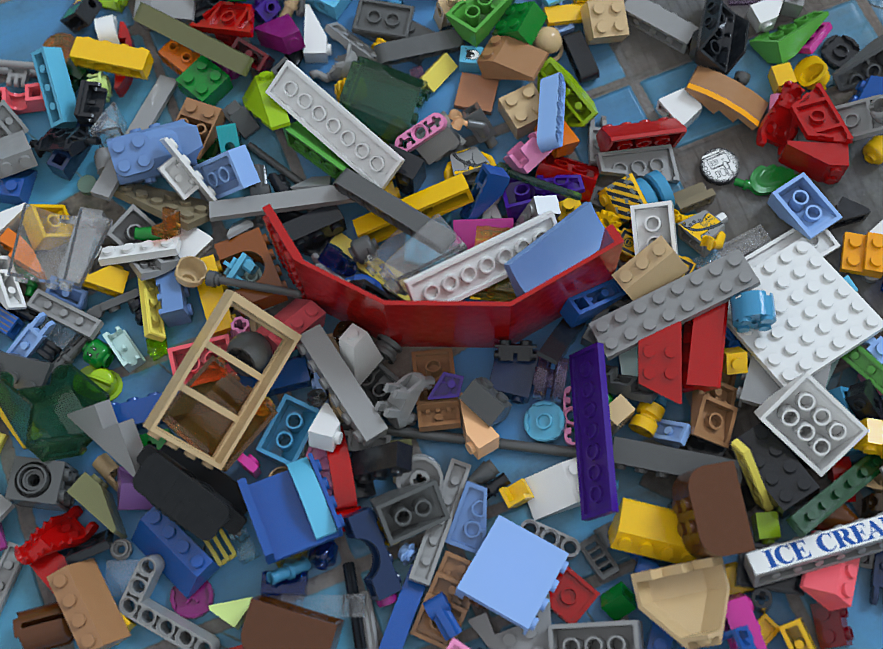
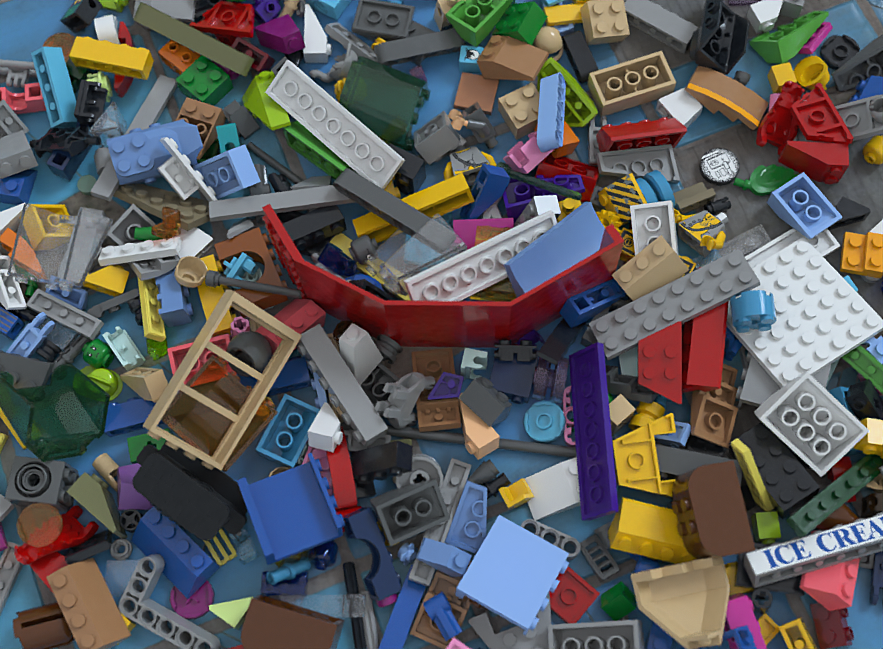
light grey slope [67,399,144,477] -> none
dark pink plate [237,453,262,479] -> none
medium azure slope [286,457,337,541] -> none
clear smoke plate [307,389,328,407] -> none
bright pink beam [395,113,447,153] -> none
light yellow tile [419,52,458,93] -> none
yellow brick [722,347,748,375] -> none
none -> clear orange tile [16,502,63,547]
none -> tan slope [119,367,168,403]
none -> black wheel [120,509,143,533]
none -> medium blue slope [416,538,472,577]
none -> light aqua hinge [461,348,488,380]
none -> dark purple piece [517,330,545,344]
none -> tan brick [587,51,676,116]
none -> yellow wing [612,413,676,497]
none -> black pin [704,197,731,216]

